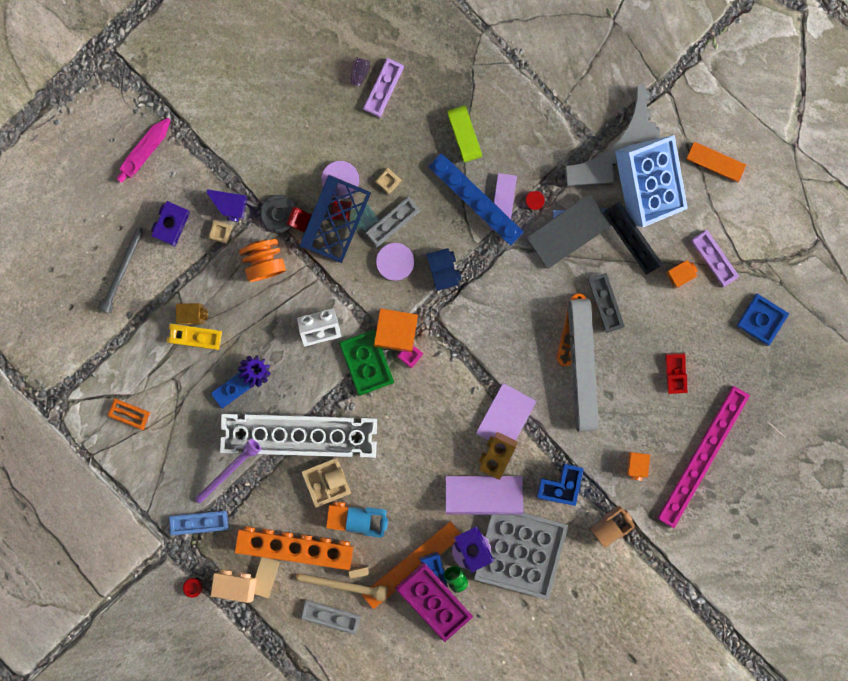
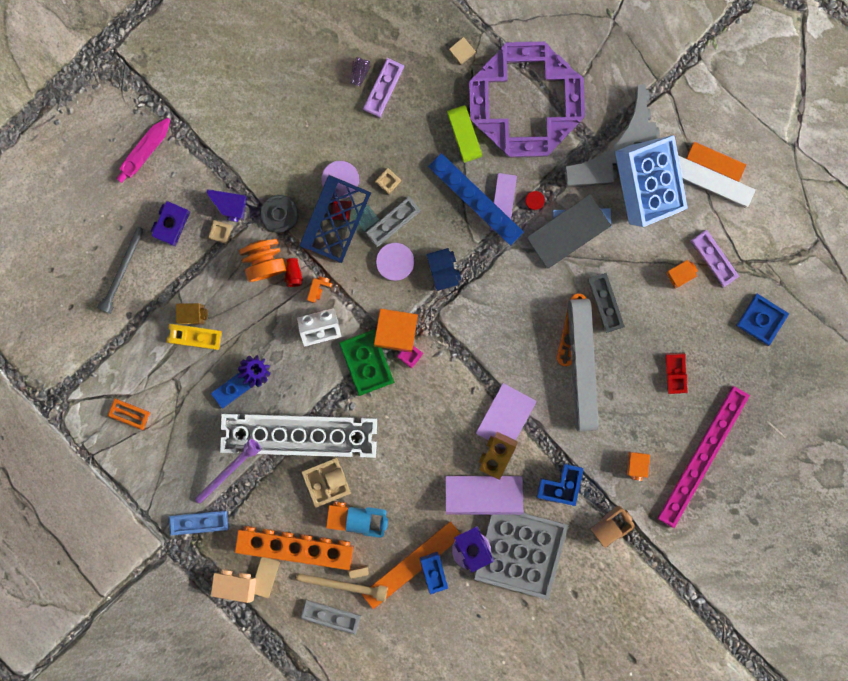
red tile [183,578,203,598] -> none
red tile [286,207,311,232] -> none
magenta tile [395,562,473,642] -> none
green wheel [444,566,468,593] -> none
black tile [603,202,662,275] -> none
none -> red cone [284,258,303,287]
none -> orange bracket [307,276,332,303]
none -> tan tile [449,37,476,65]
none -> medium lavender plate [469,41,585,158]
none -> white tile [678,155,755,208]

